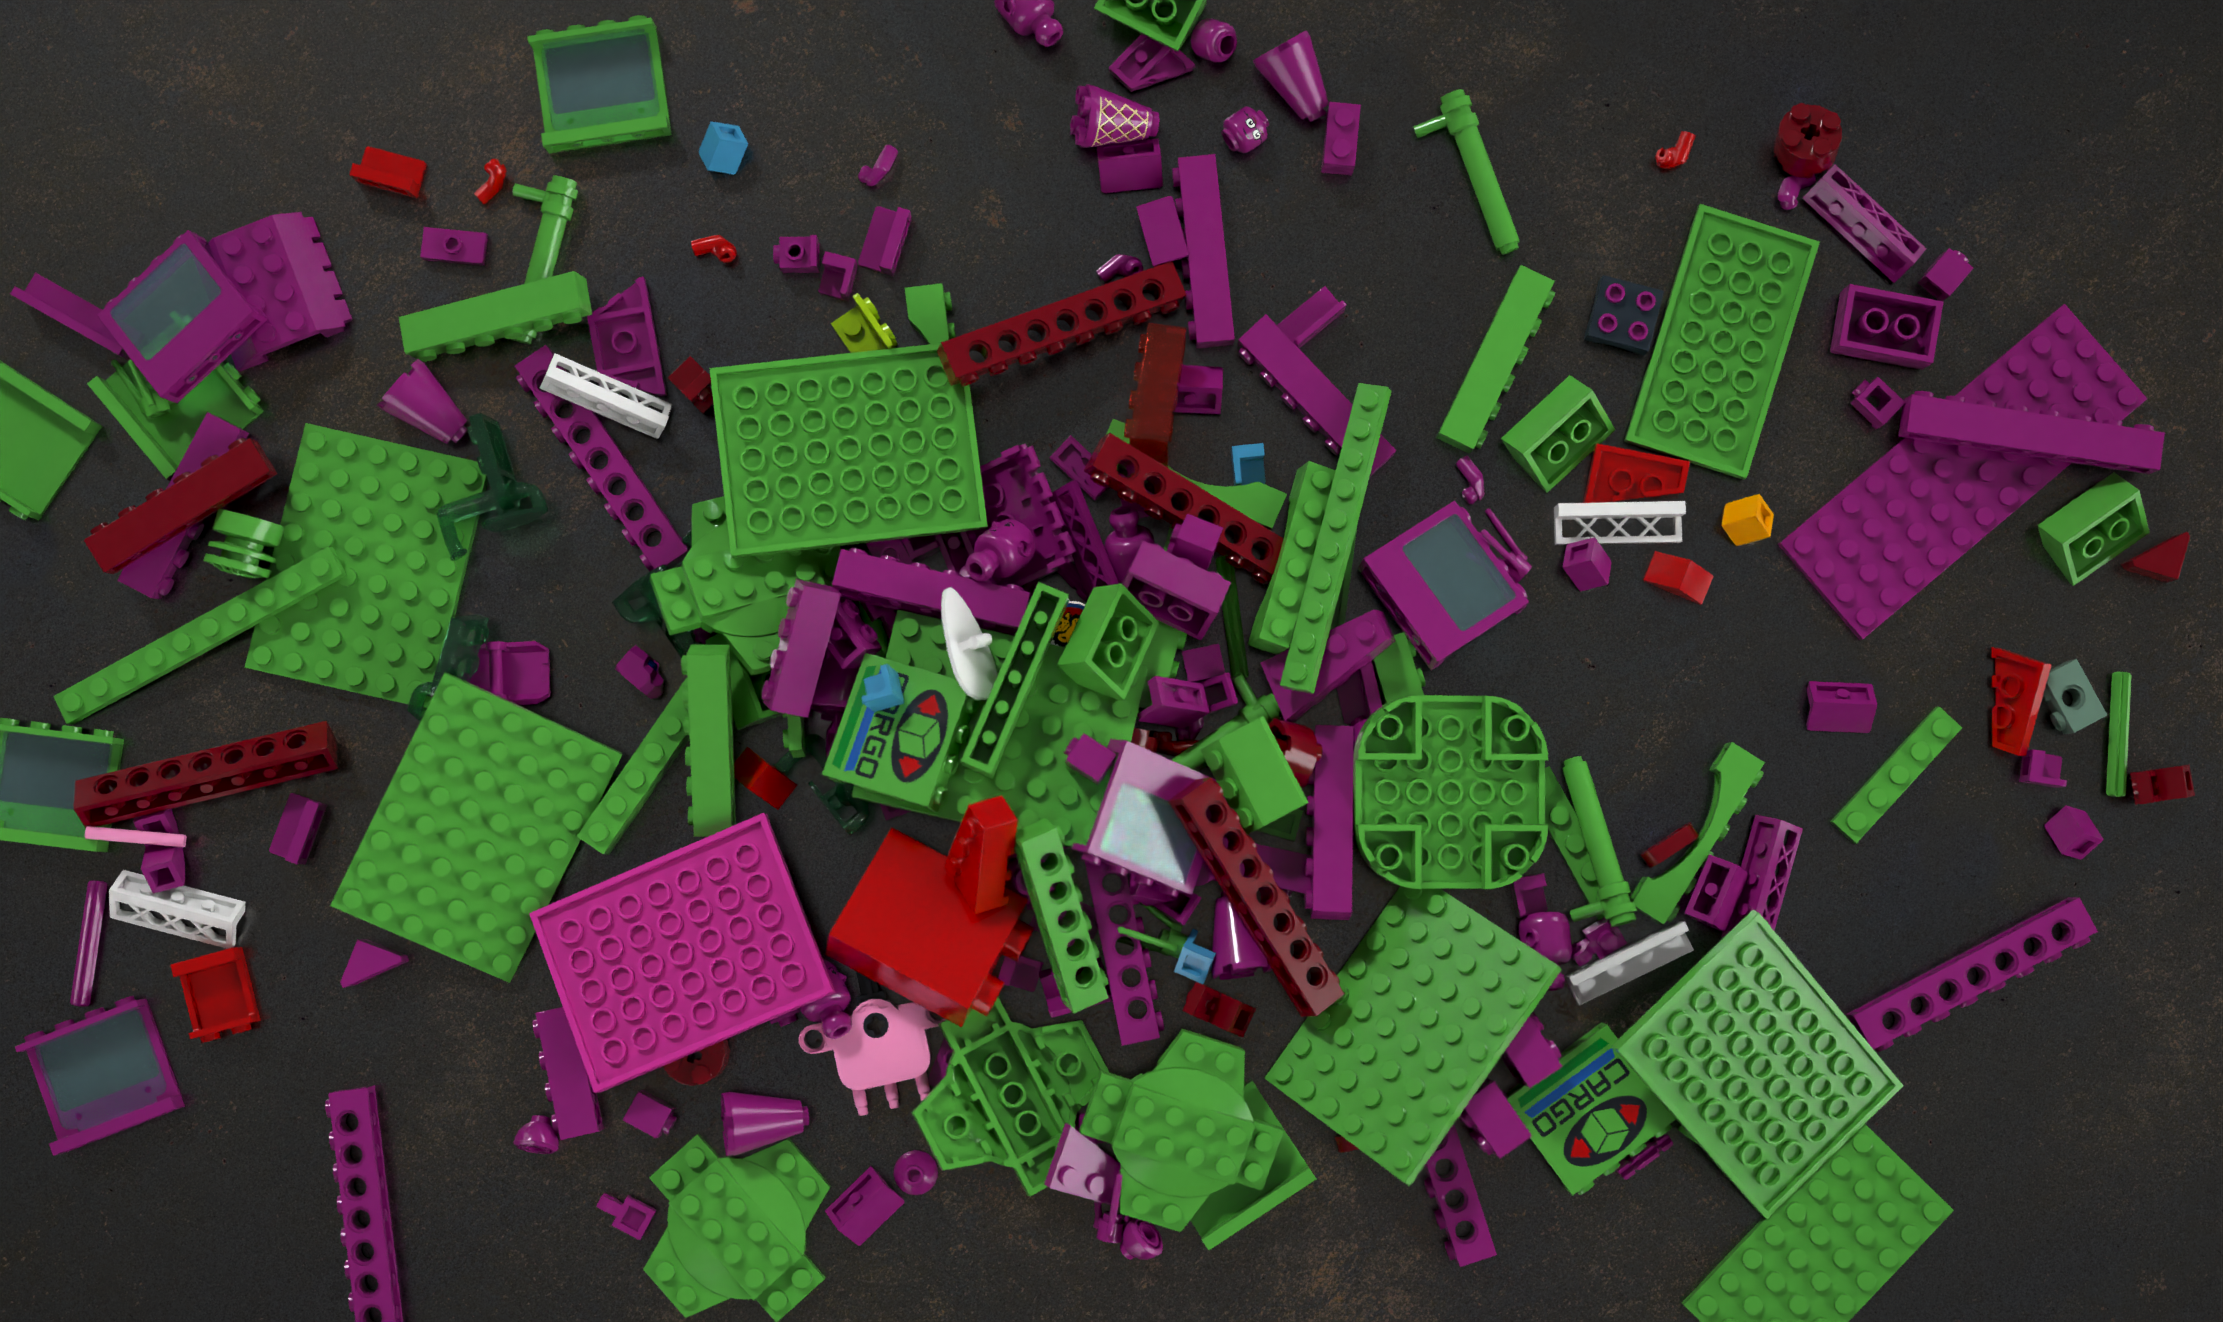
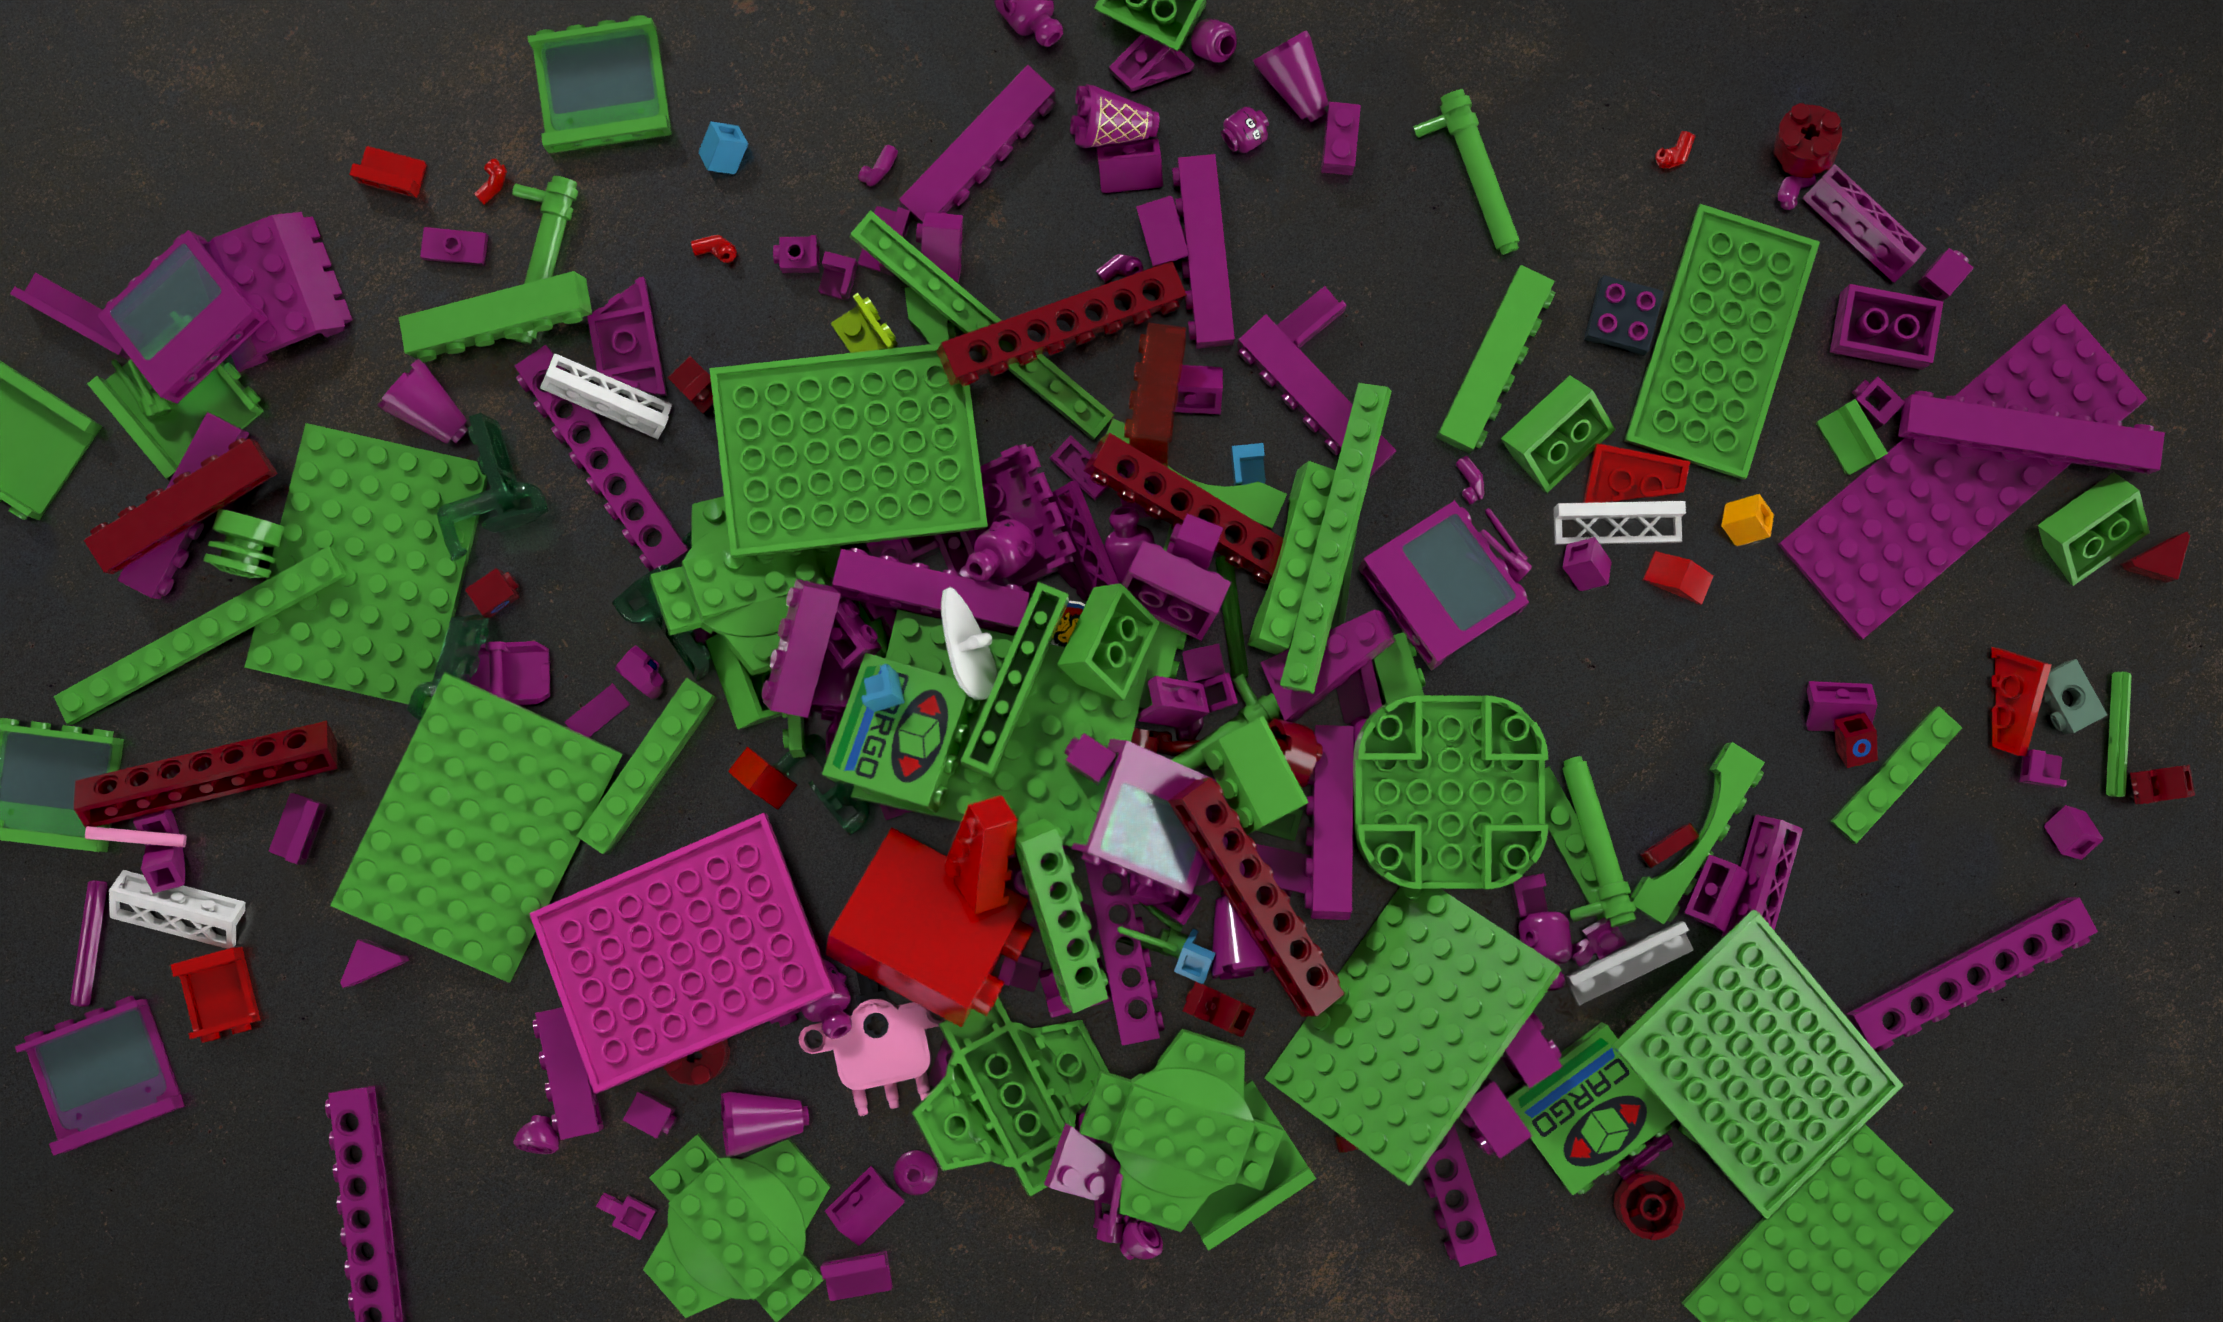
bright green brick [681,645,736,837] -> none
none -> dark red brick [465,568,520,618]
none -> magenta sticker [565,683,630,737]
none -> magenta panel [820,1251,893,1301]
none -> bright green plate [849,210,1114,440]
none -> magenta brick [899,65,1056,224]
none -> magenta brick [916,212,963,283]
none -> dark red brick [1614,1171,1685,1240]
none -> bright green panel [1816,399,1888,475]
none -> dark red brick [1834,712,1878,768]

